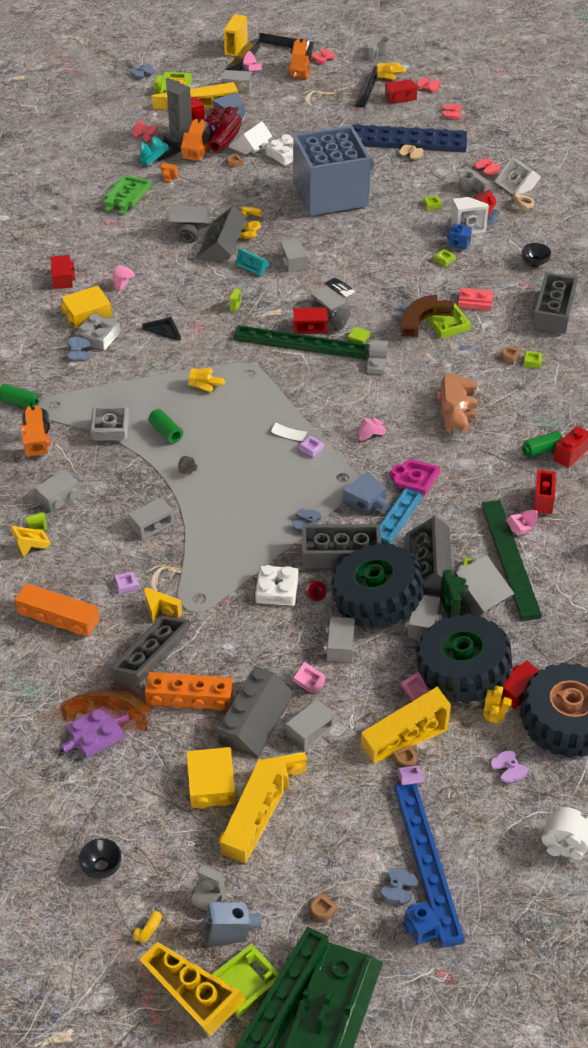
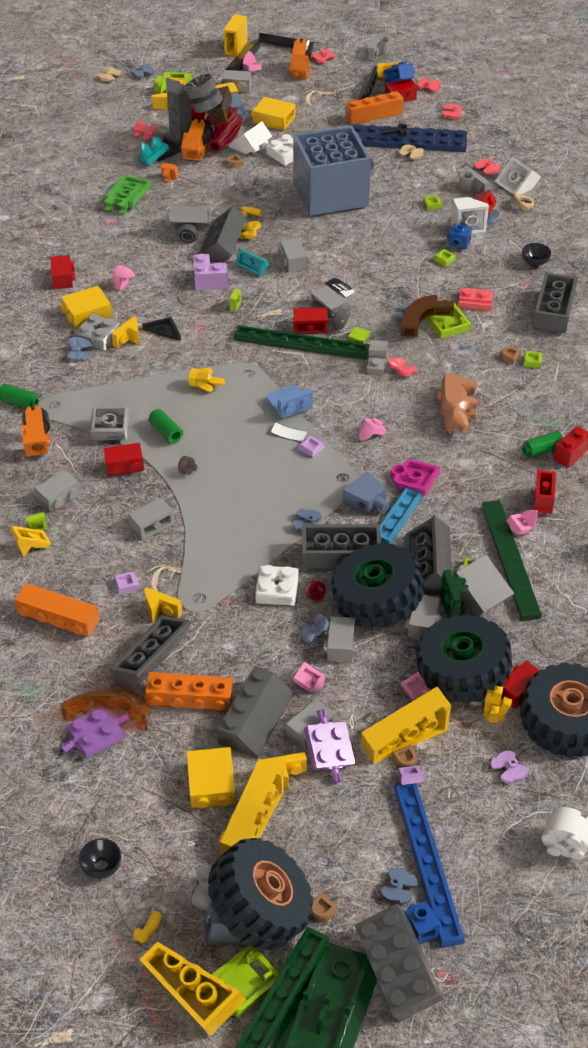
none -> tan piece [98,67,121,82]
none -> red brick [103,442,144,476]
none -> yellow slope [111,316,139,348]
none -> flat silver wheel [184,73,223,113]
none -> lavender brick [193,254,228,290]
none -> dark brown slope [207,86,232,124]
none -> black wheel [208,838,313,950]
none -> yellow brick [251,97,296,131]
none -> medium blue bracket [266,385,313,419]
none -> sand blue piece [300,613,329,643]
none -> plate [304,709,355,784]
none -> orange brick [345,91,404,125]
none -> dark grey brick [354,903,444,1021]
none -> black bar [381,123,409,136]
none -> blue brick [384,61,415,83]
none -> coral piece [388,357,416,377]

